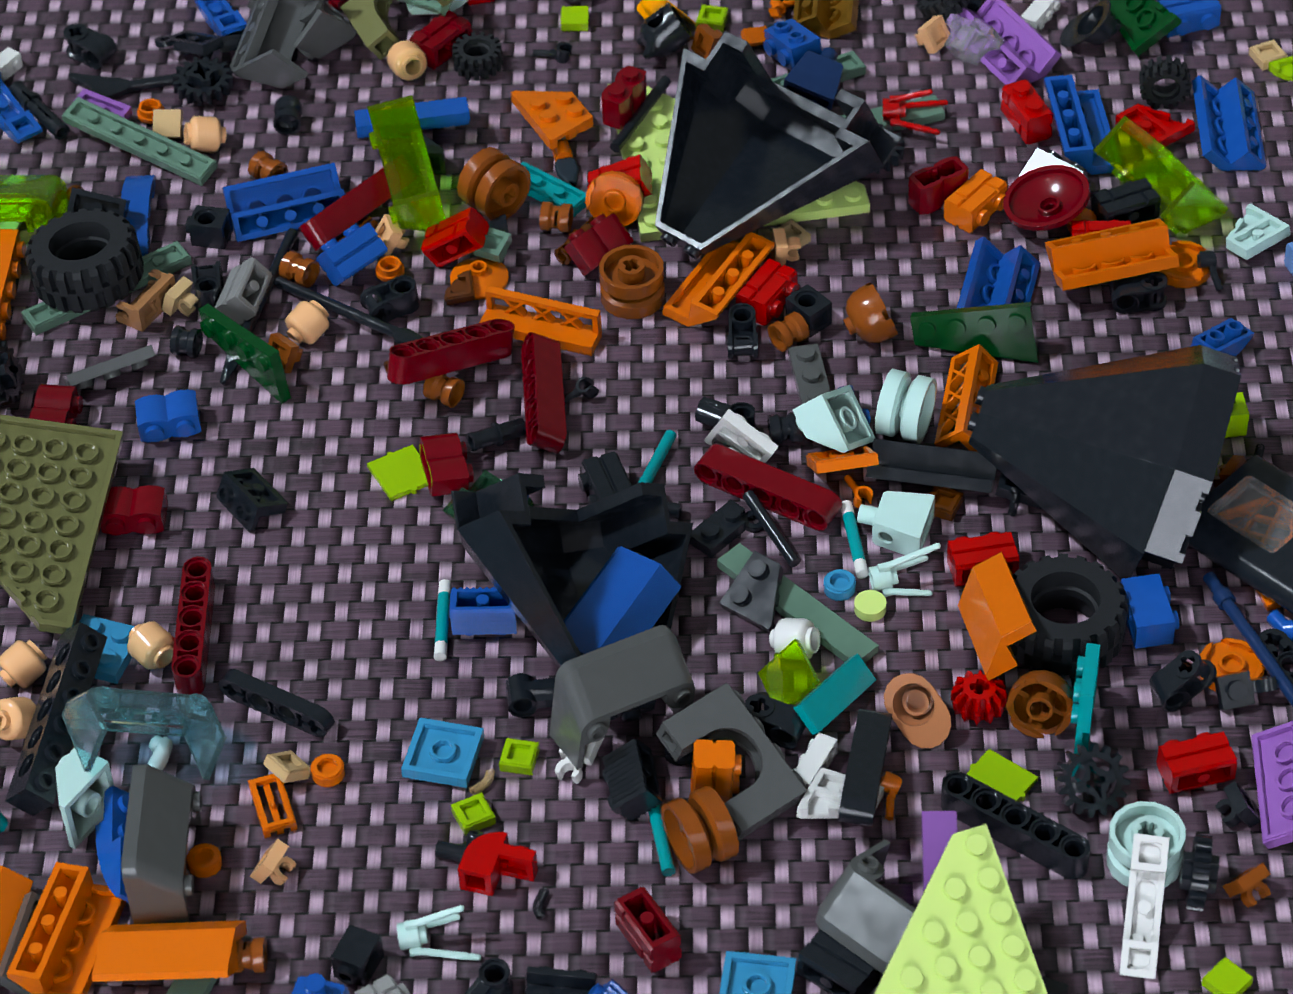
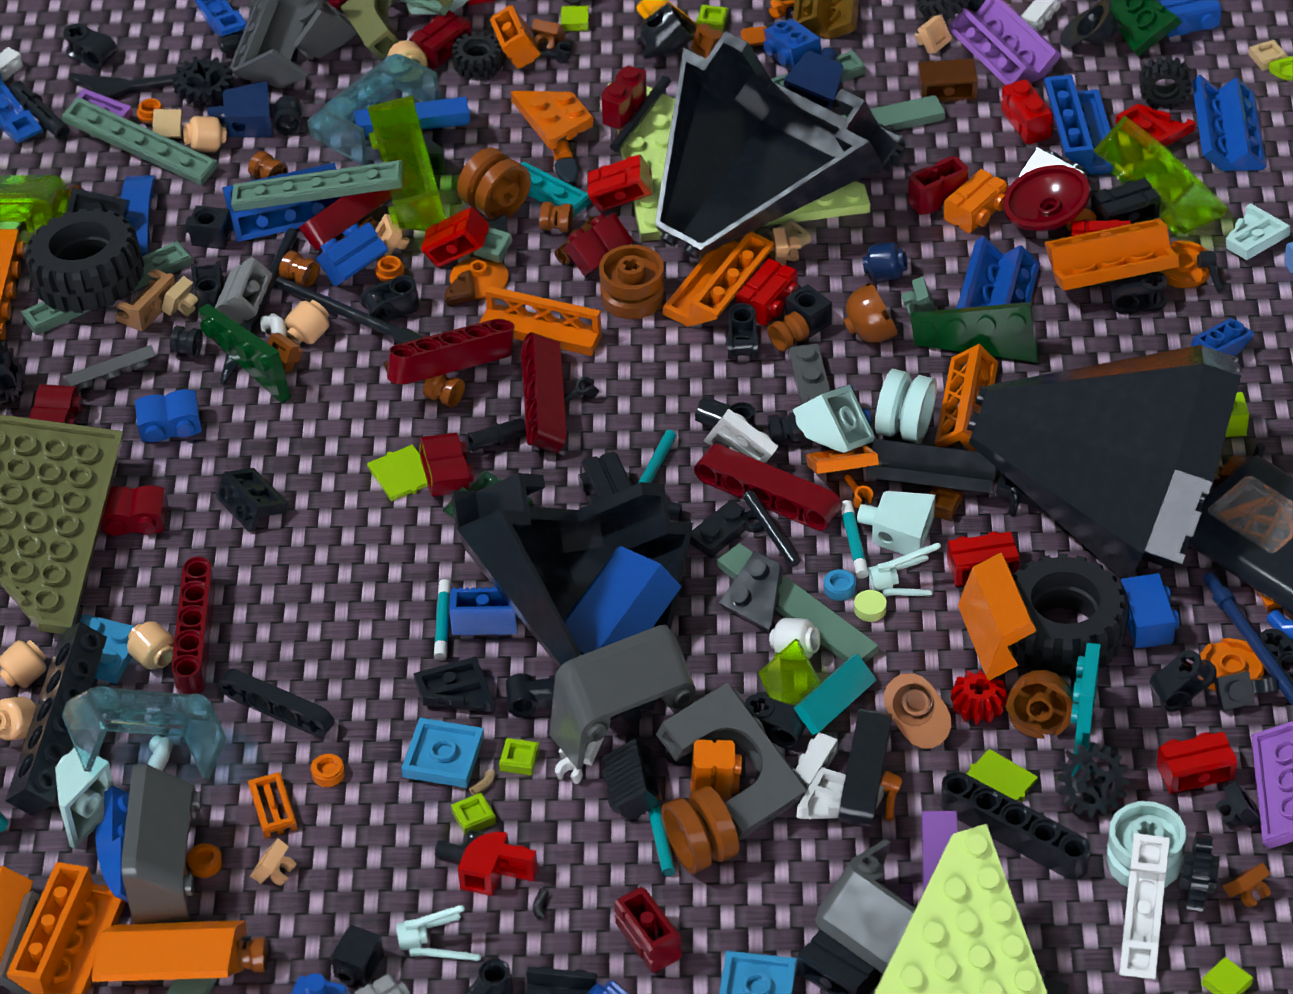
black hinge [154,30,224,58] -> none
tan tile [263,750,311,783] -> none
orange tile [585,171,644,227] -> none
red plant [883,89,948,135] -> none
clear brick [944,14,1004,65] -> none
none -> dark blue torso [207,81,273,138]
none -> sand green tile [231,160,404,212]
none -> white arm [260,314,287,337]
none -> clear light blue windscreen [308,54,440,165]
none -> black wing [413,656,495,712]
none -> orange brick [490,5,540,69]
none -> dark orange tile [531,19,566,50]
none -> dark blue head [863,242,908,283]
none -> sand green tile [901,277,936,316]
none -> reddish brown brick [917,59,978,103]

